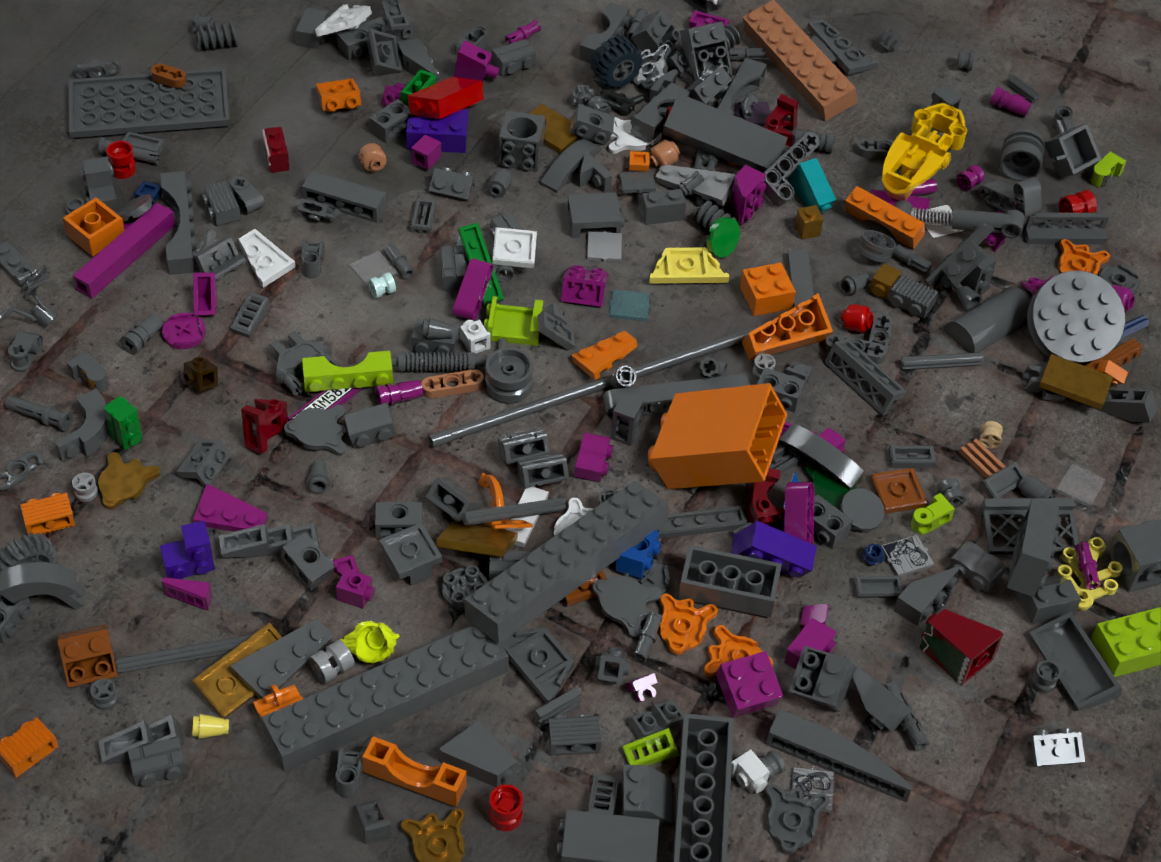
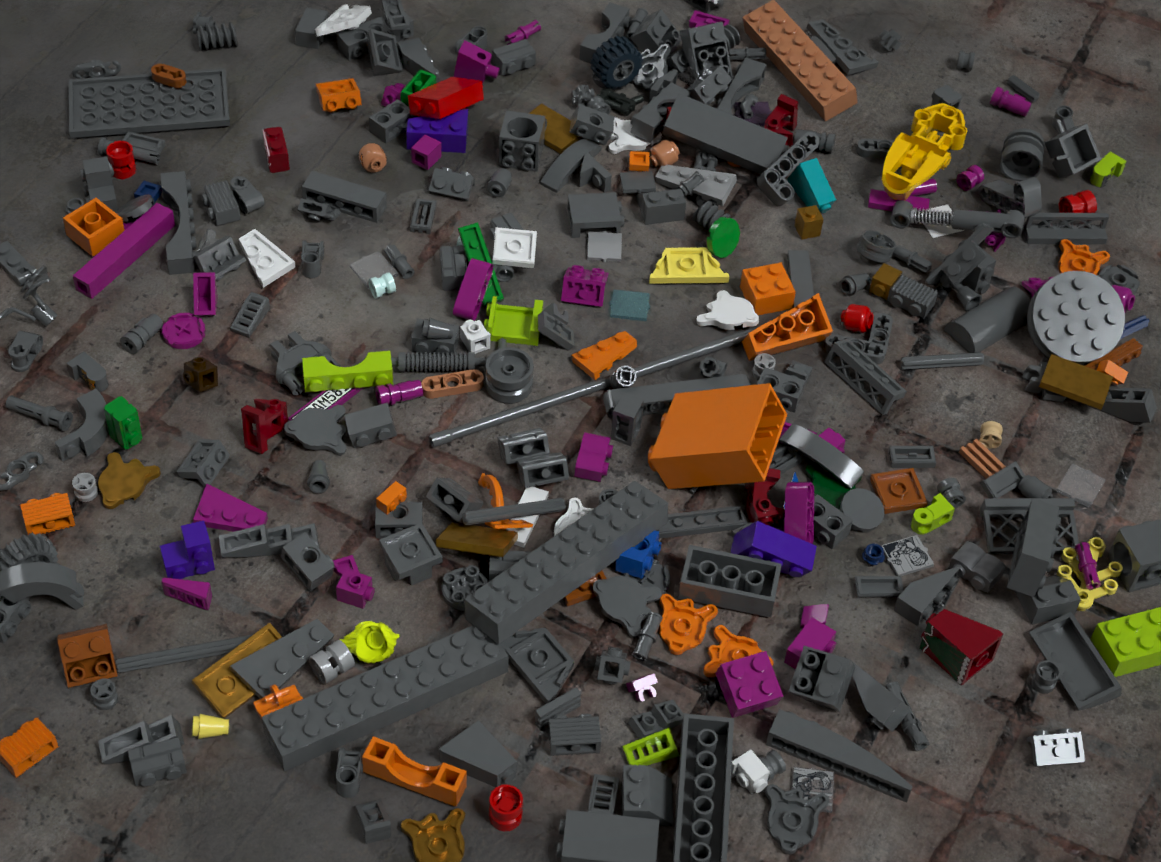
magenta slope [731,165,766,226] -> none
orange arch [845,186,925,250] -> none
none -> orange piece [376,481,407,515]
none -> white tile [696,290,759,330]

